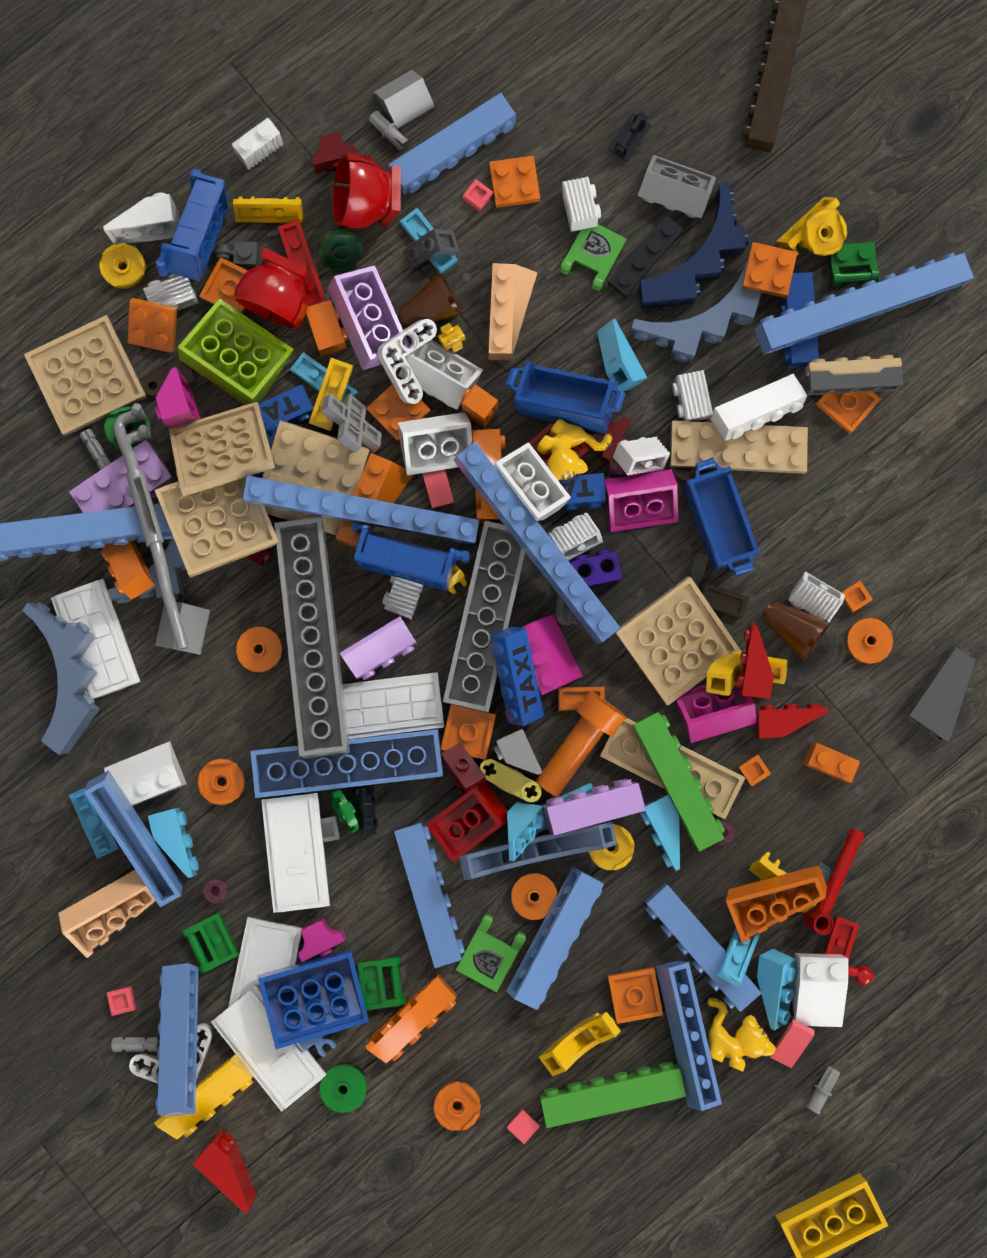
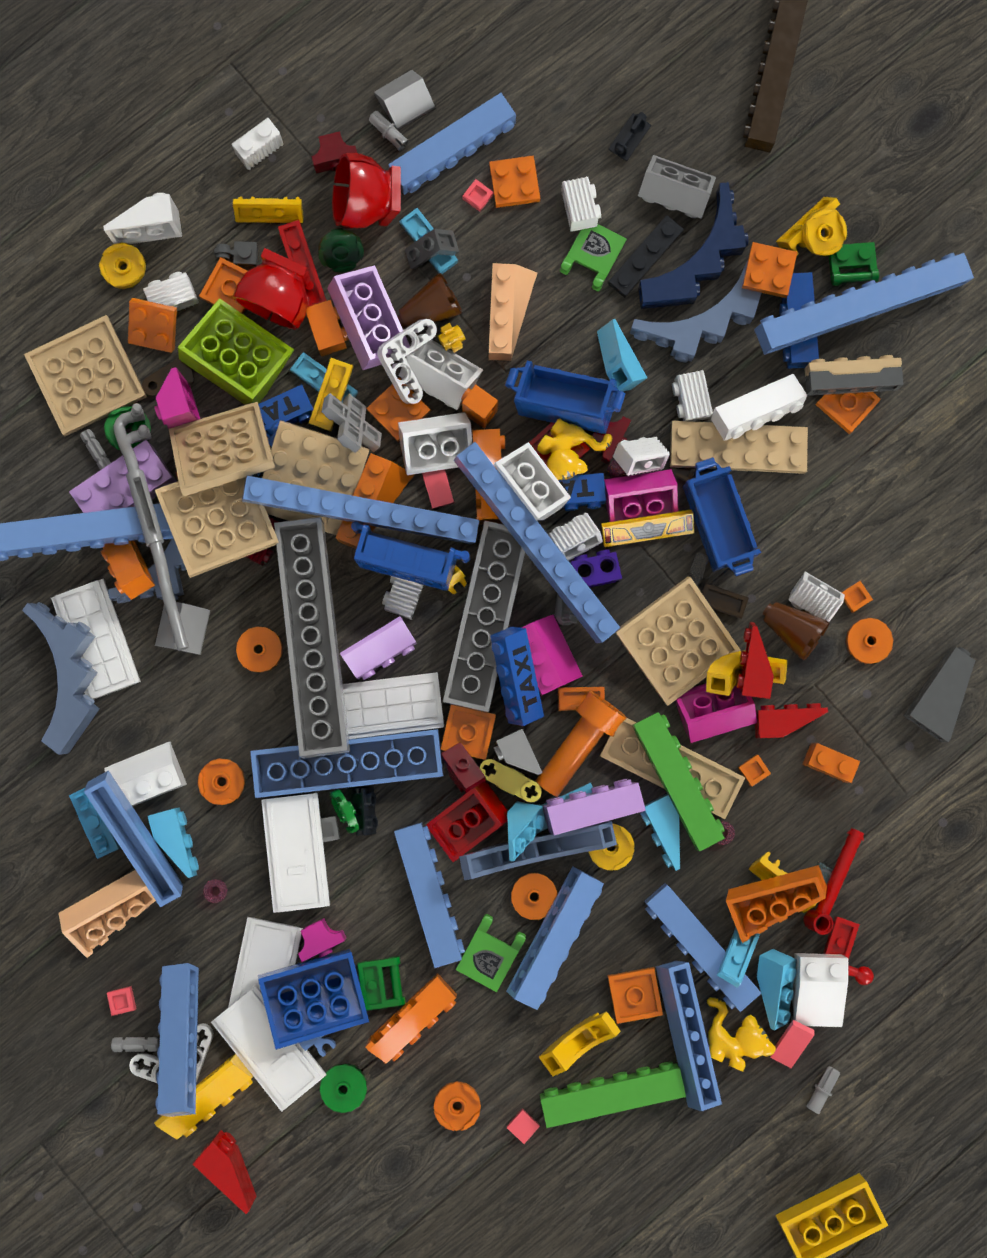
blue container [156,169,229,281] -> none
green plate [181,912,240,974] -> none
none -> tile [601,510,694,547]

